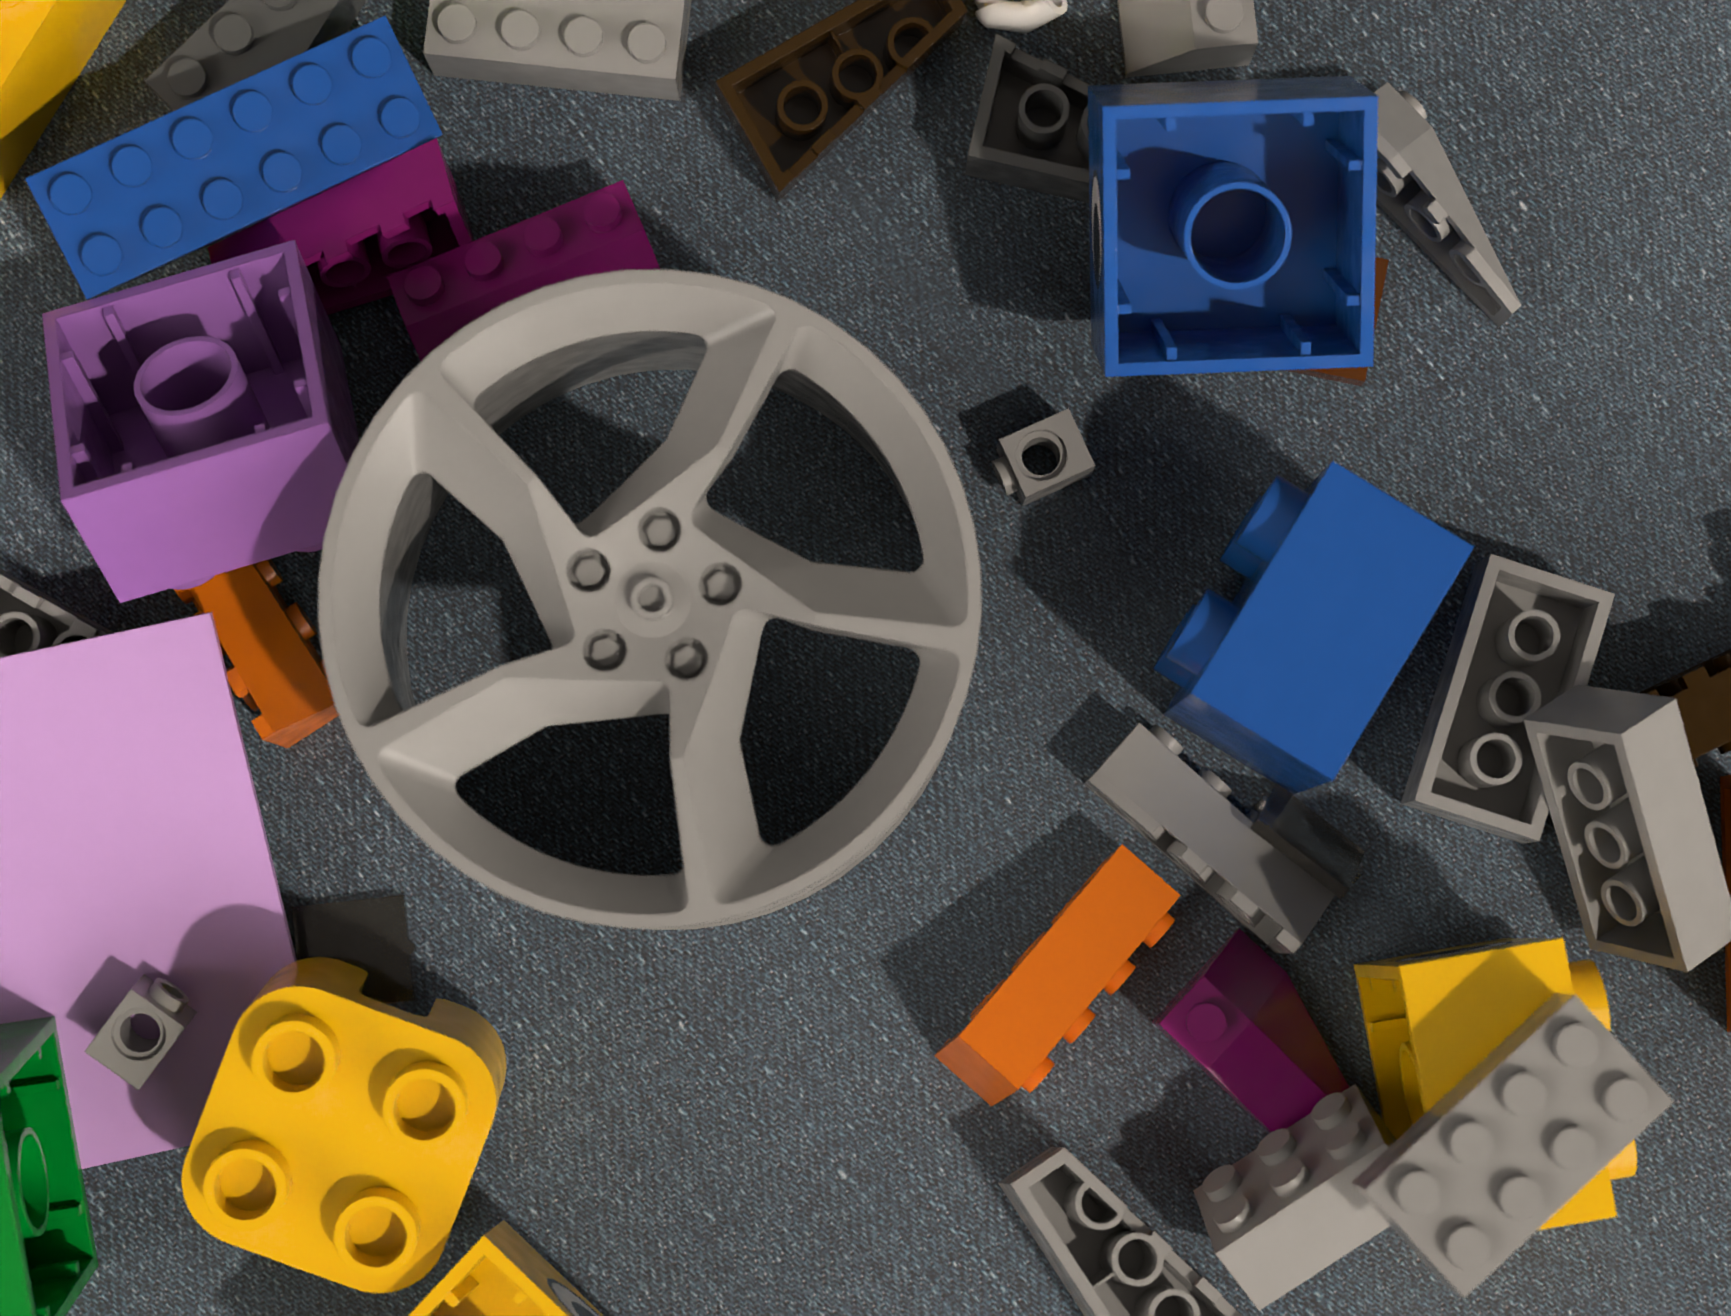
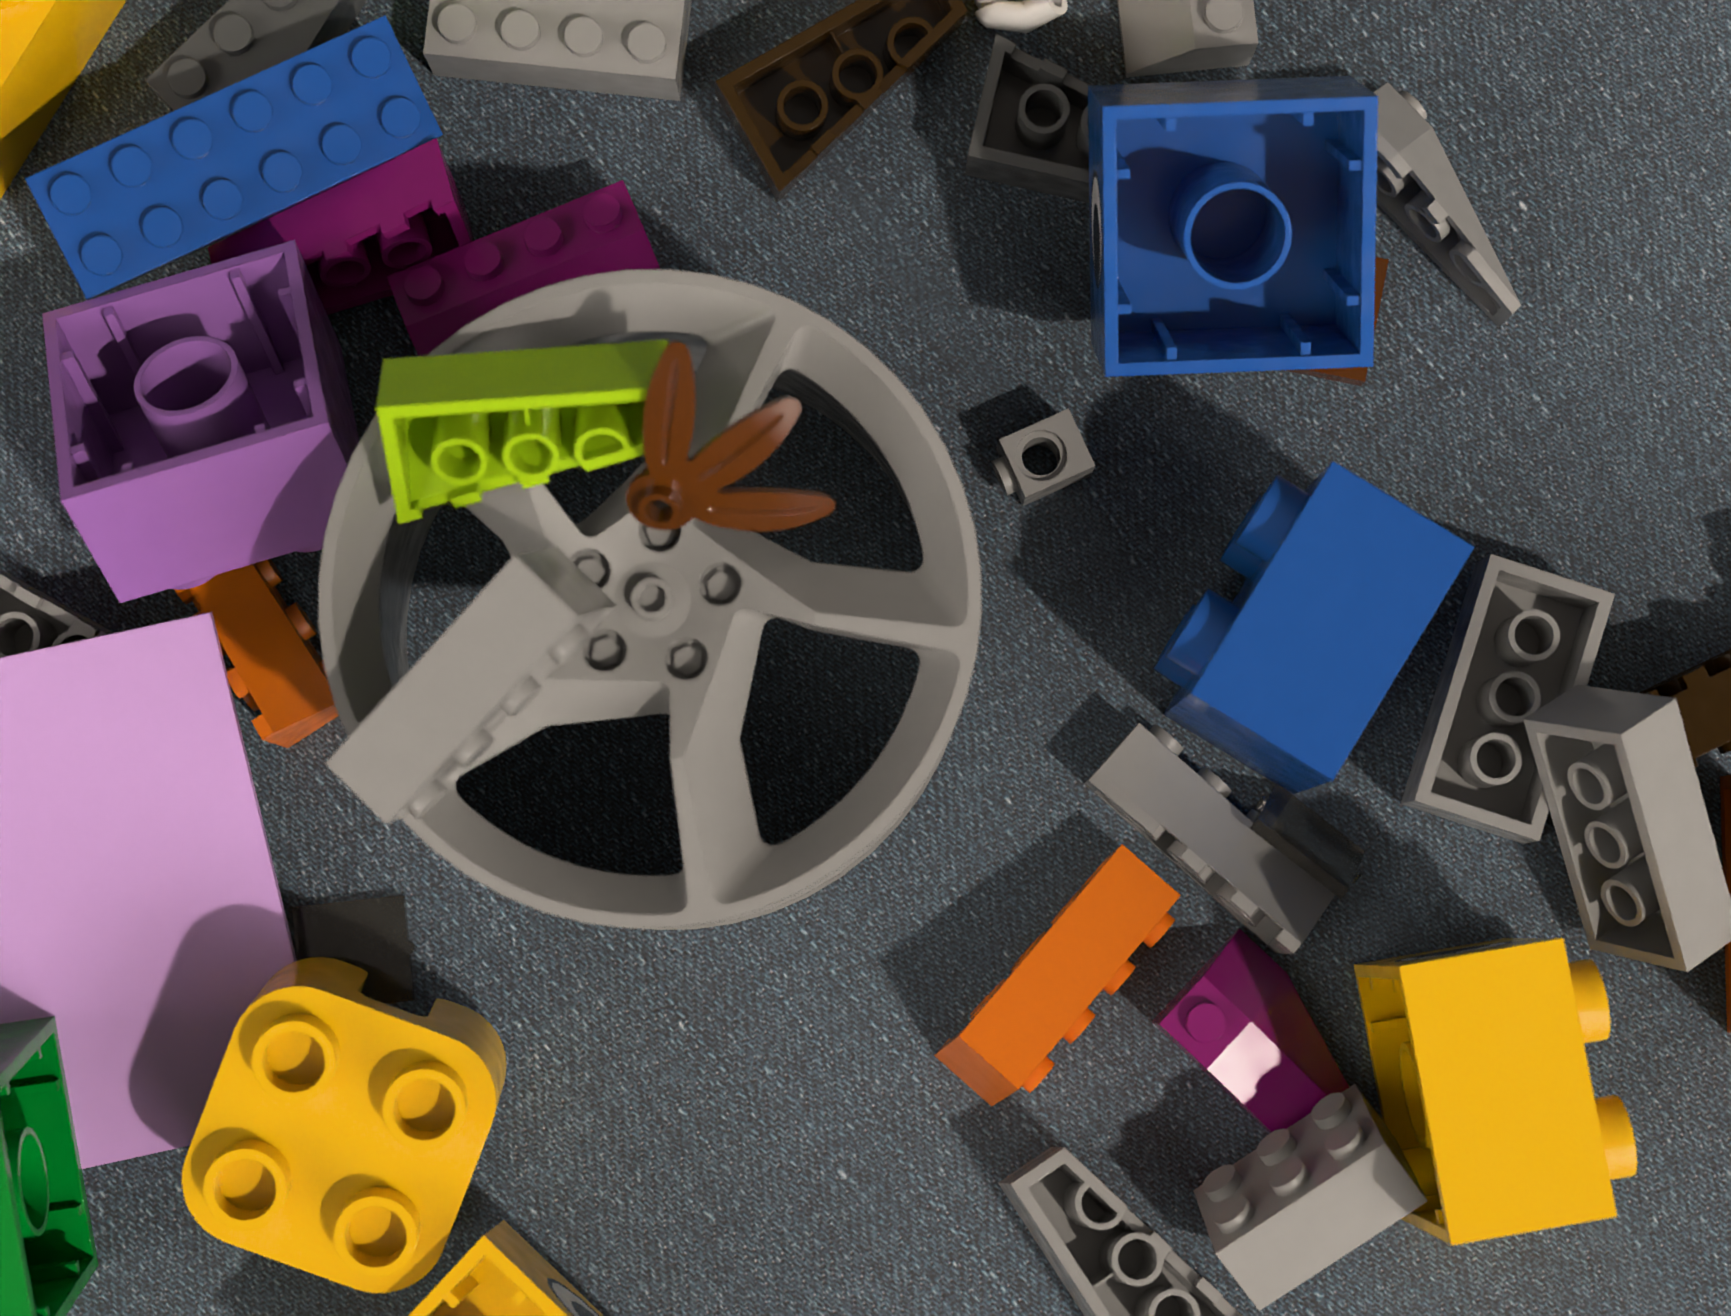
light grey brick [84,974,197,1090] -> none
light grey brick [1351,993,1674,1298] -> none
none -> light grey wedge [325,547,617,825]
none -> lime wedge [376,339,668,524]
none -> reddish brown plant [626,341,836,532]

